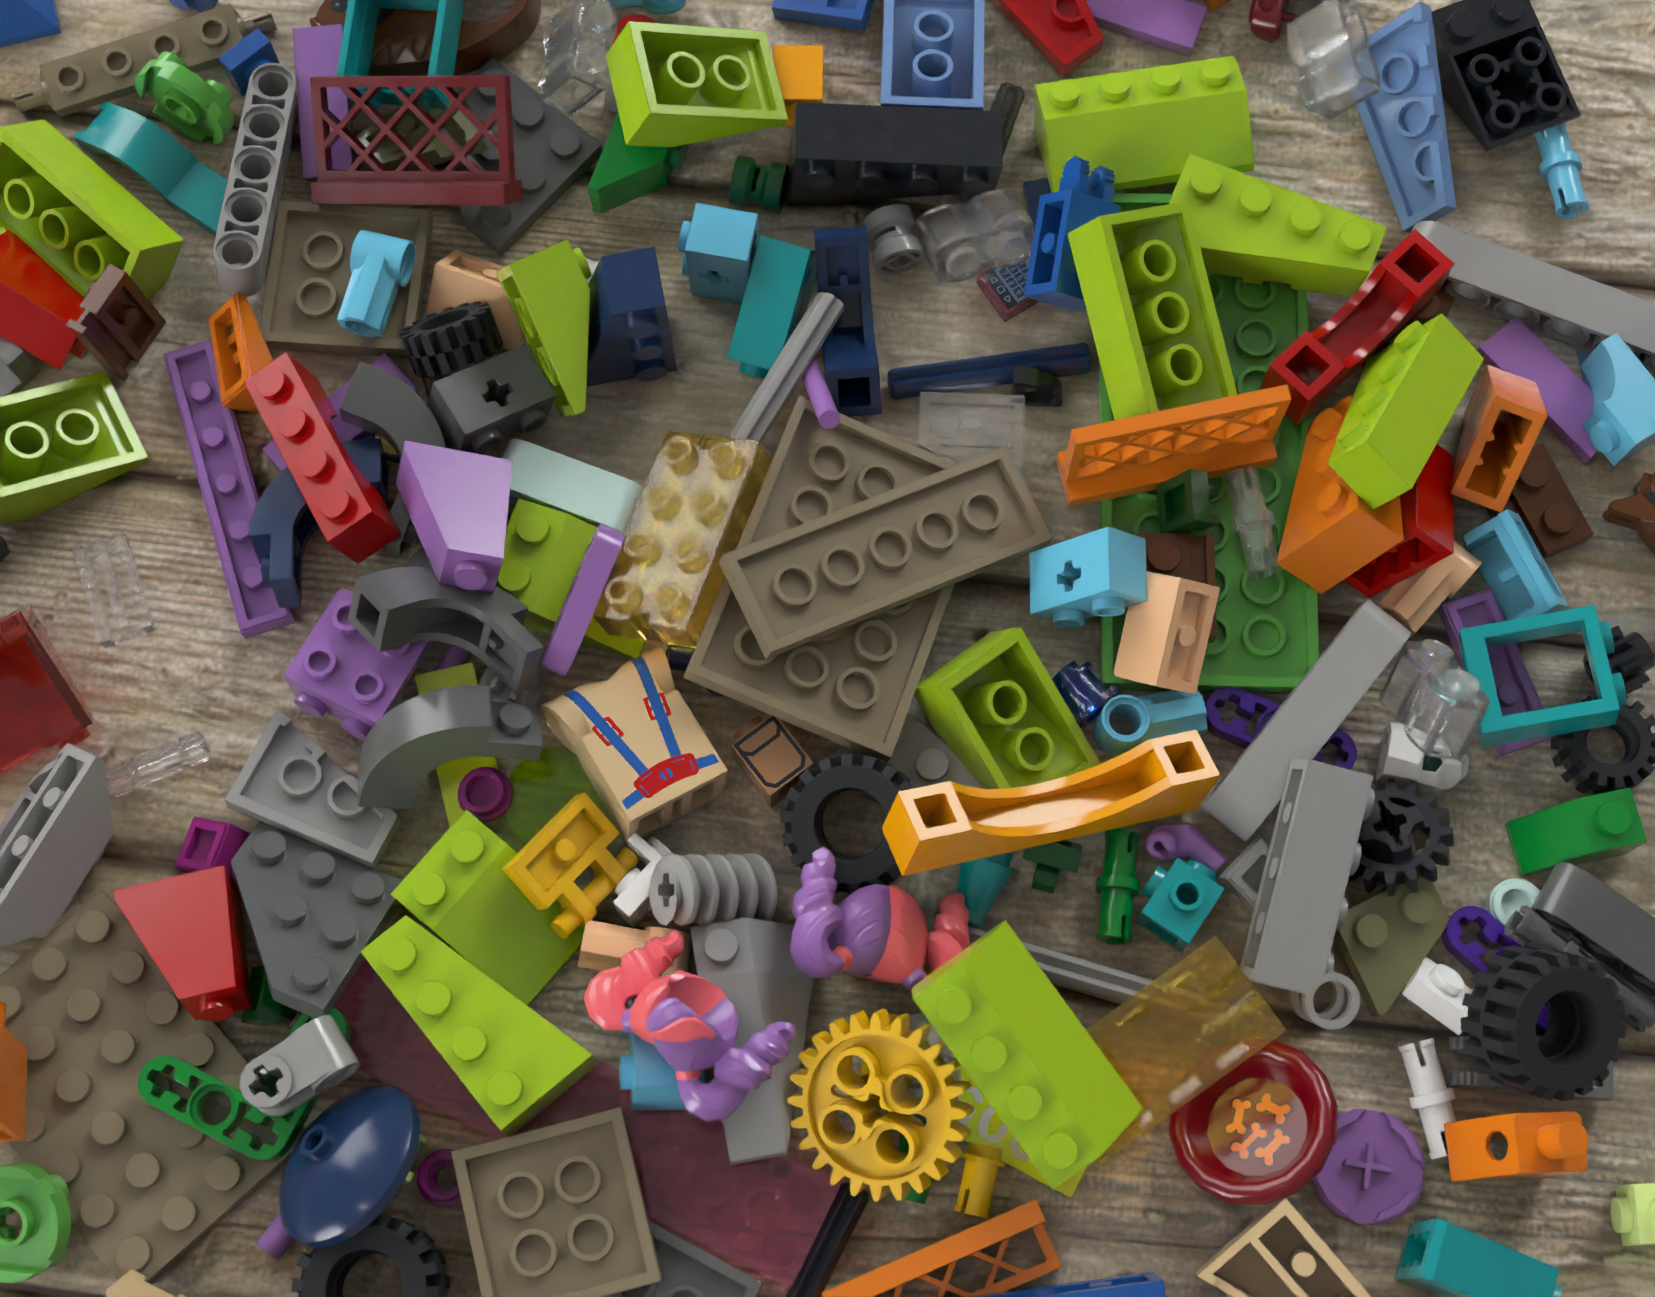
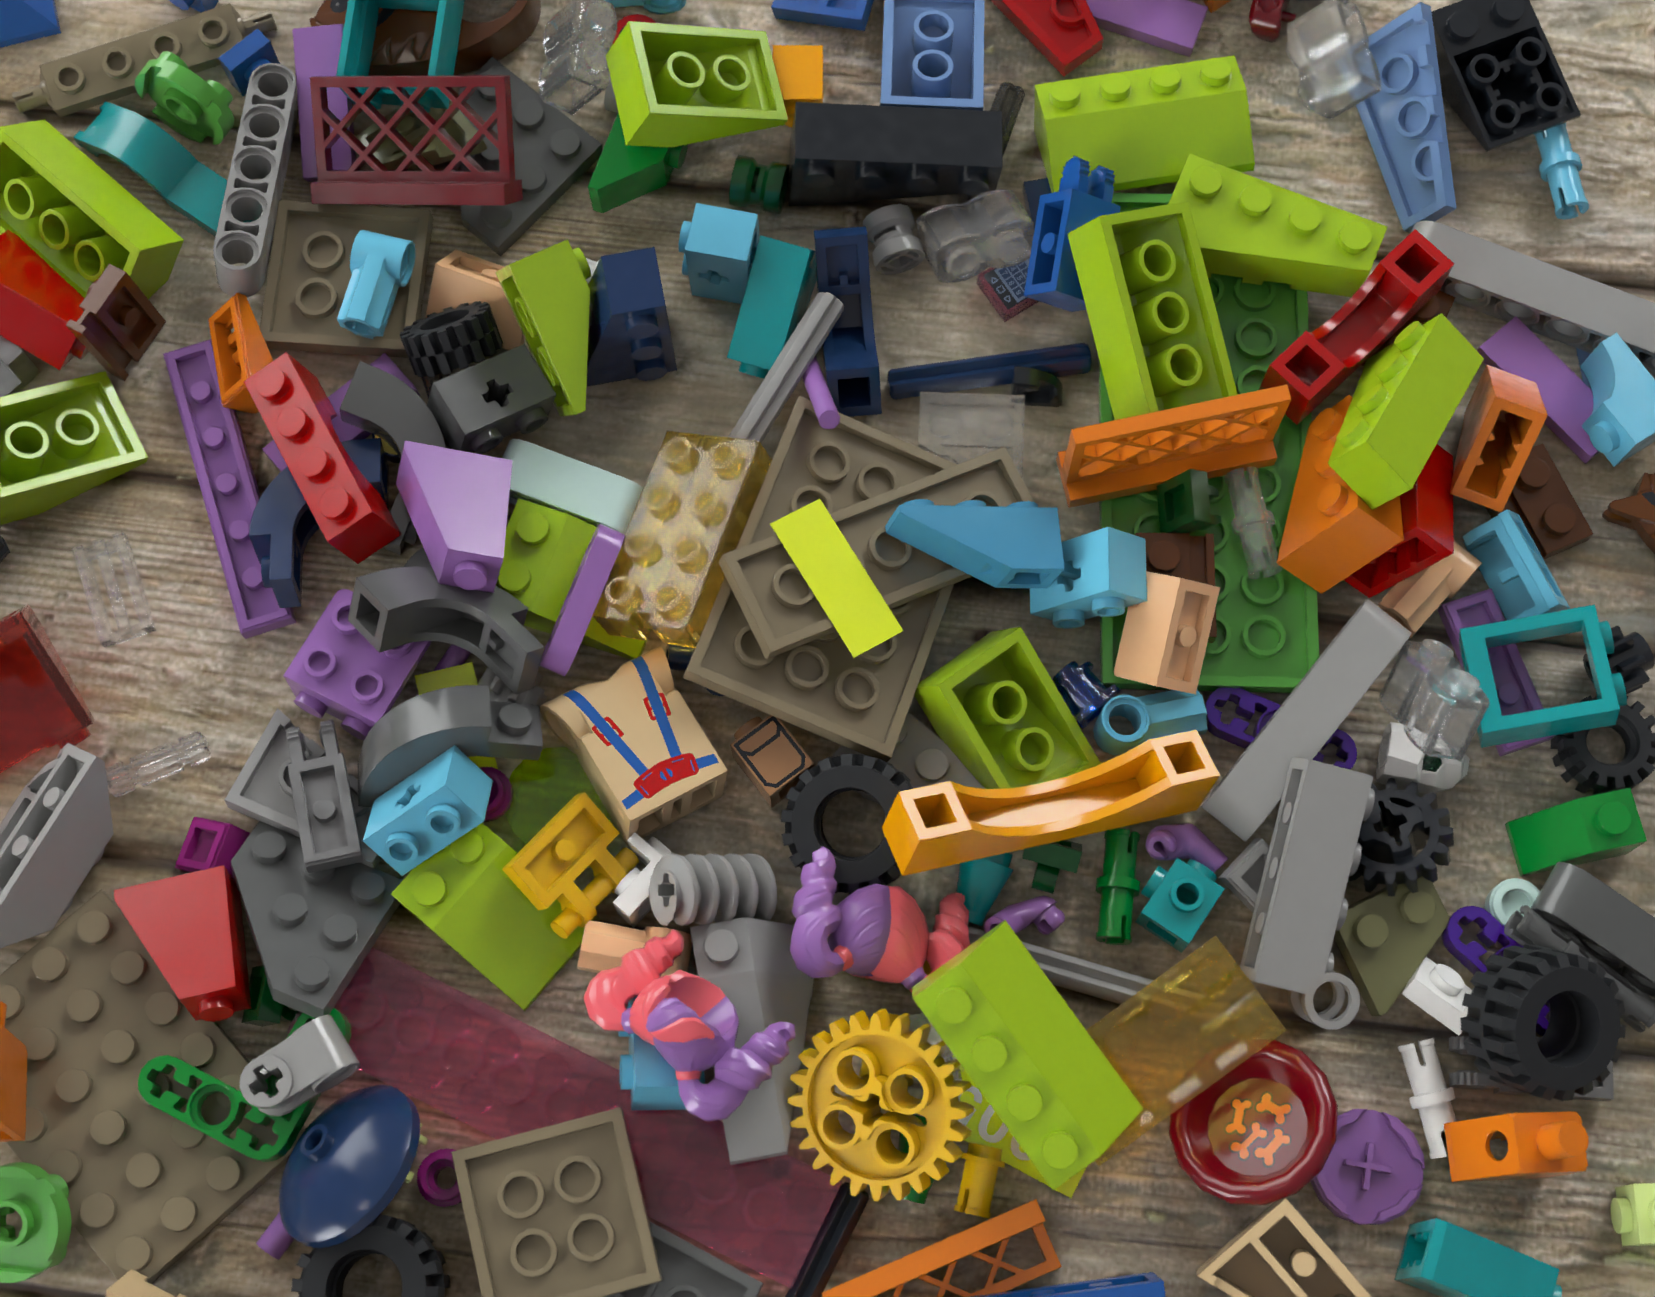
lime wedge [360,915,599,1136] -> none
none -> flat silver hinge [286,719,364,874]
none -> medium azure brick [363,745,493,876]
none -> neon yellow sticker [770,499,904,658]
none -> dark azure slope [885,499,1065,588]
none -> medium lavender arm [984,895,1065,935]

